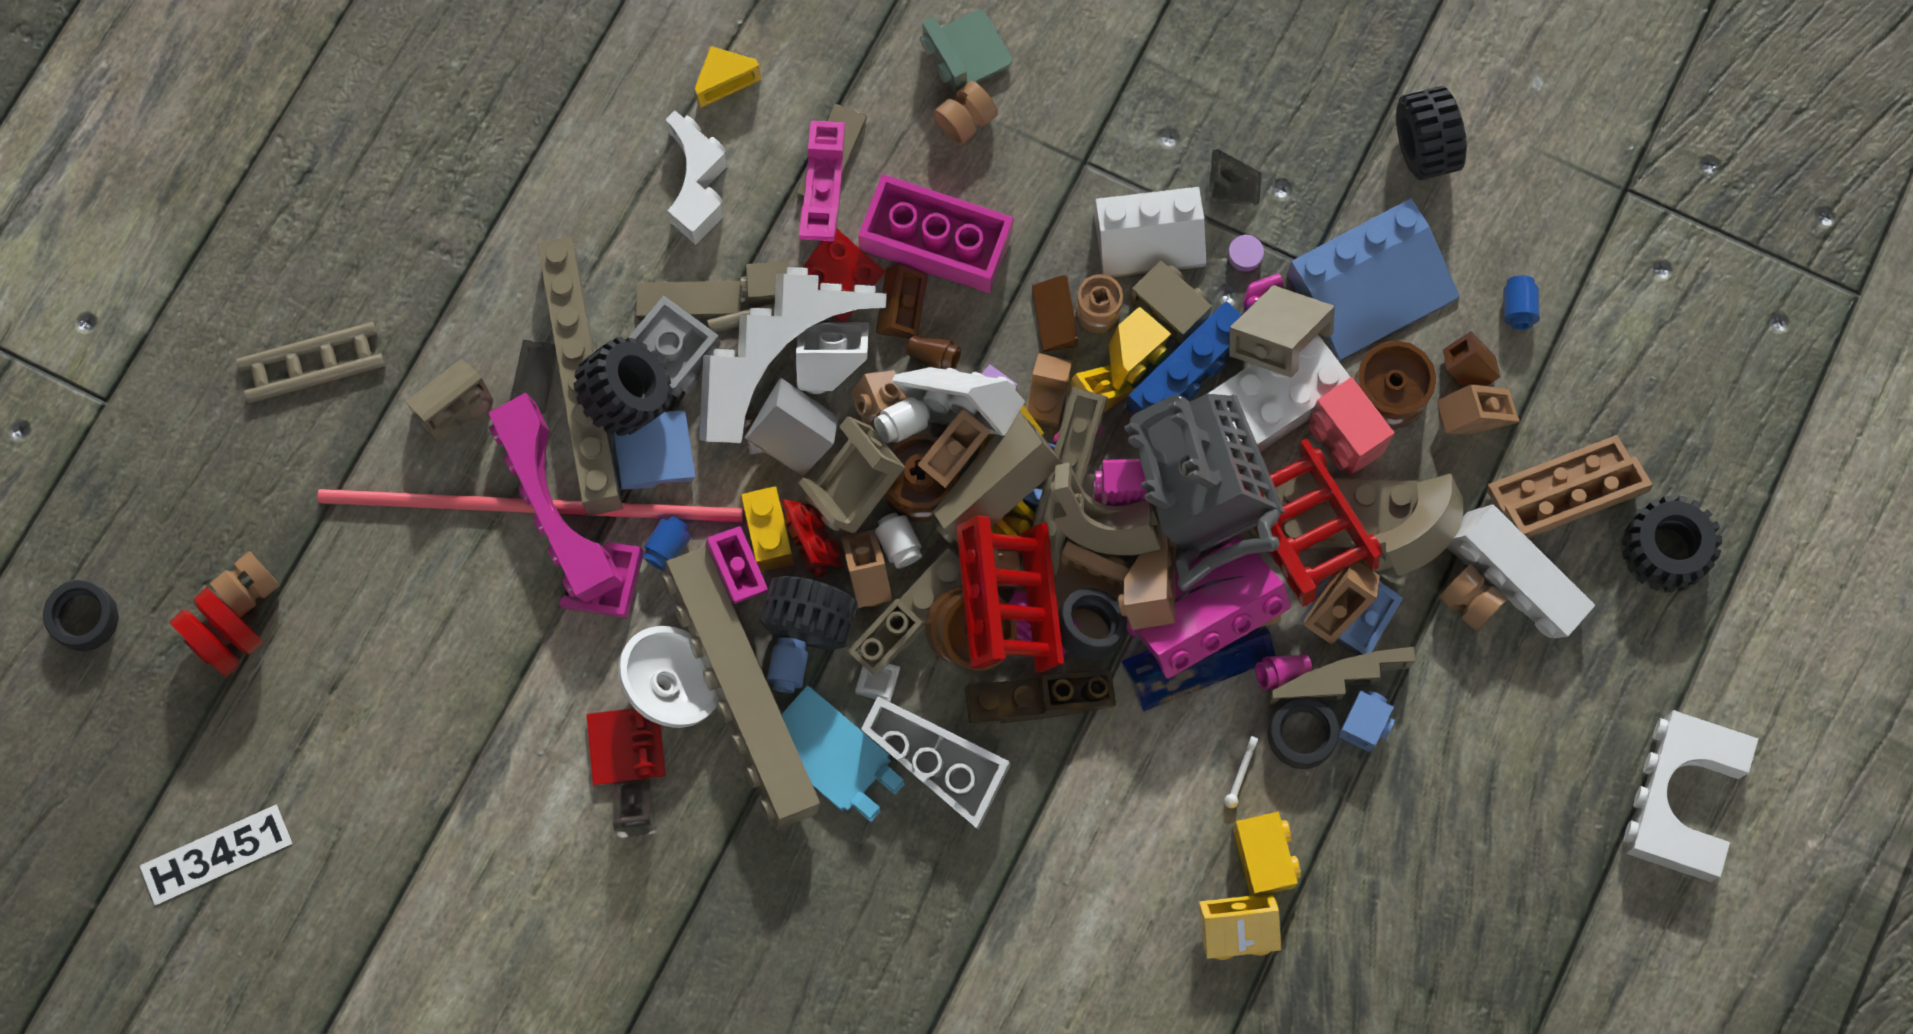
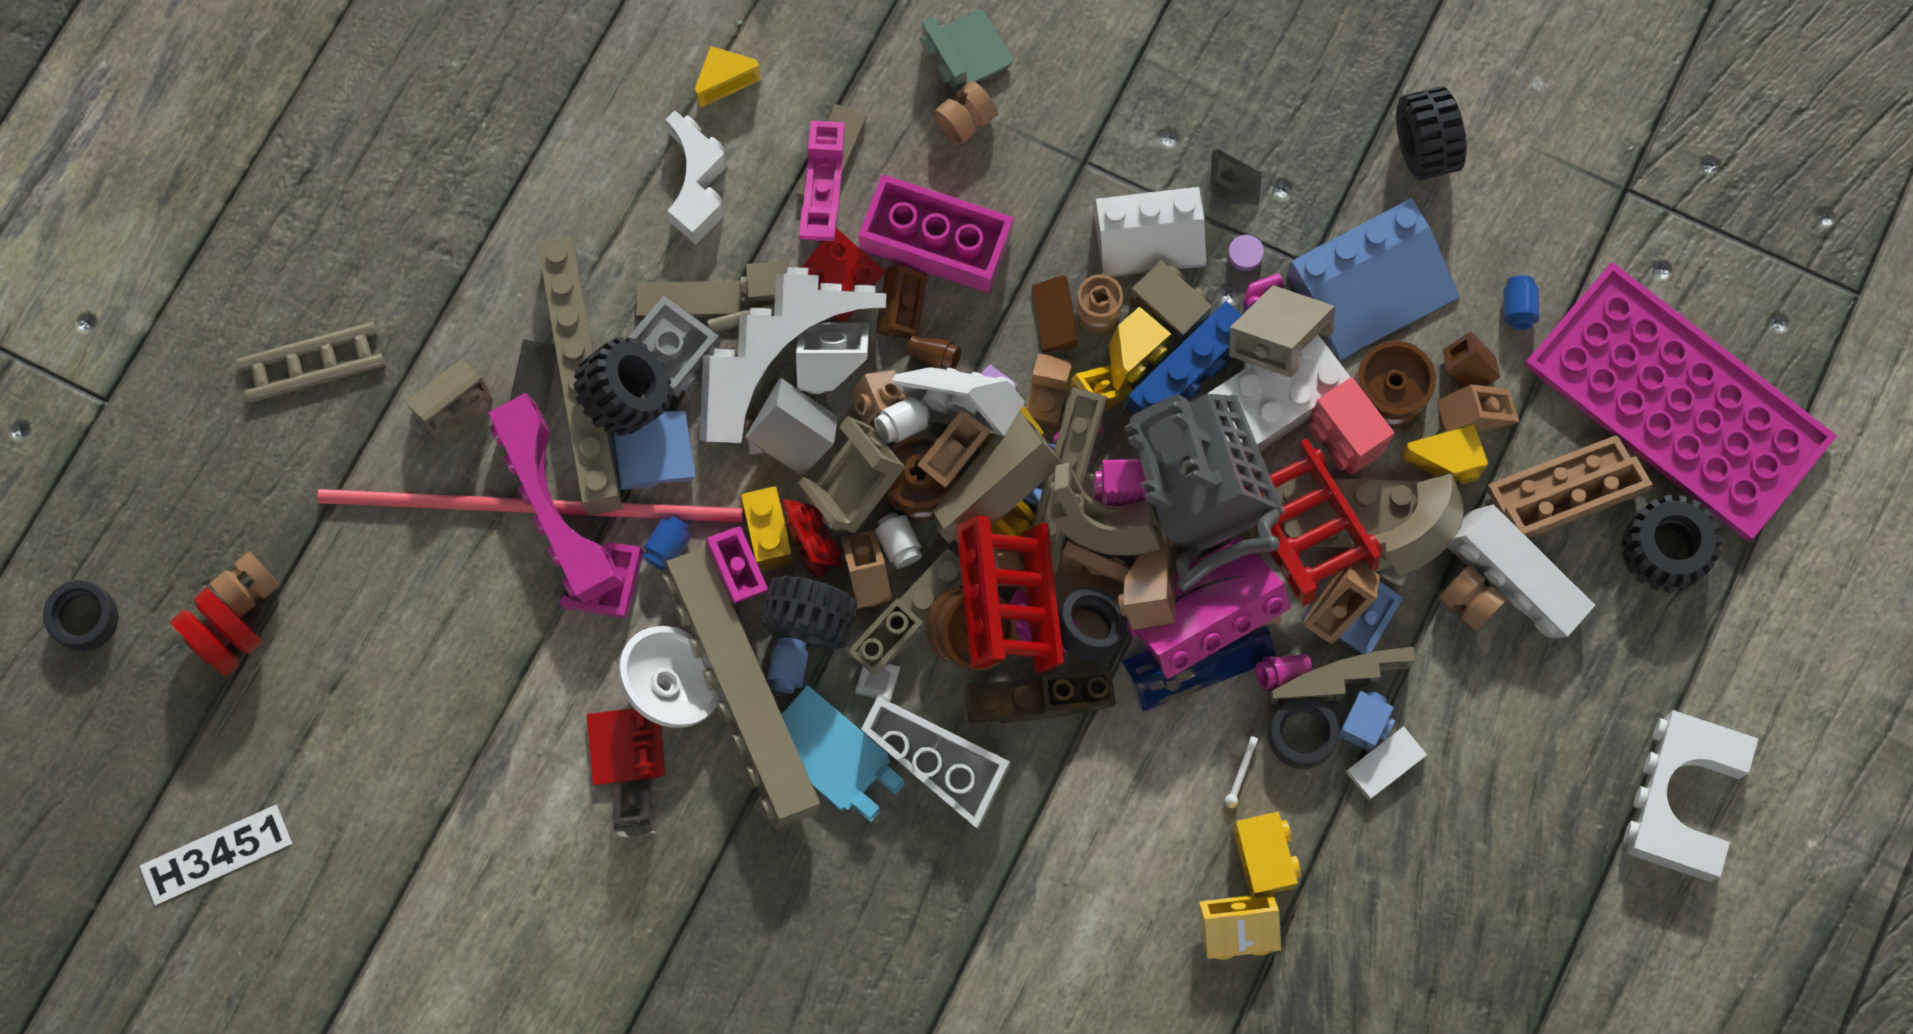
none -> white tile [1346,726,1427,801]
none -> yellow slope [1401,424,1488,484]
none -> dark pink plate [1524,262,1837,542]

